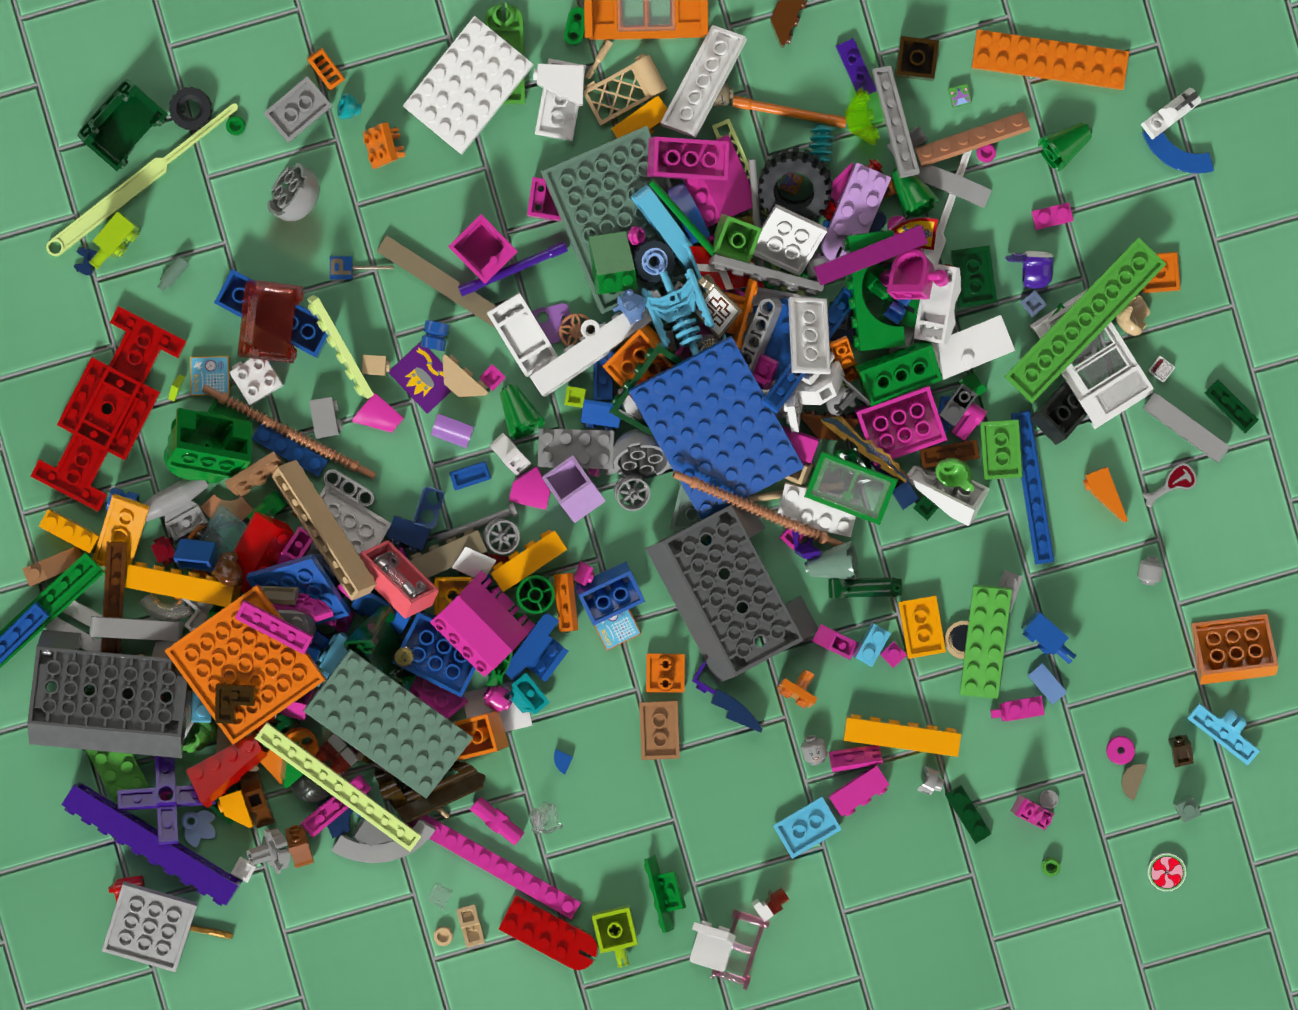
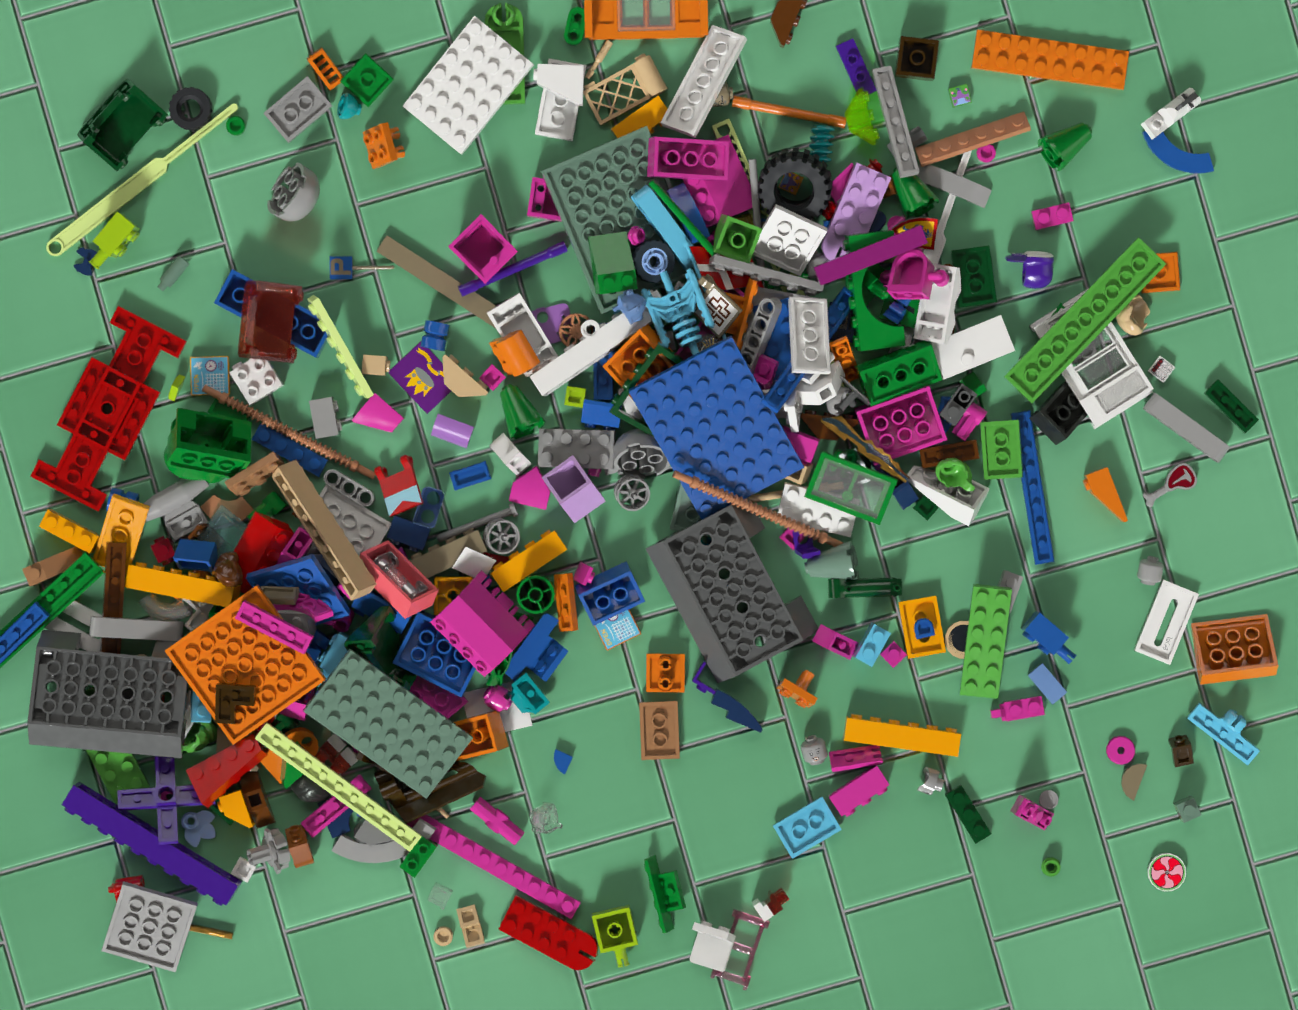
clear smoke tile [394,647,414,667] -> none
sand blue plate [1019,290,1047,317] -> none
none -> green tile [340,53,394,107]
none -> red flag [374,455,423,517]
none -> green bracket [400,836,438,878]
none -> orange brick [489,330,540,377]
none -> blue tile [914,618,935,639]
none -> white piece [1134,579,1199,665]

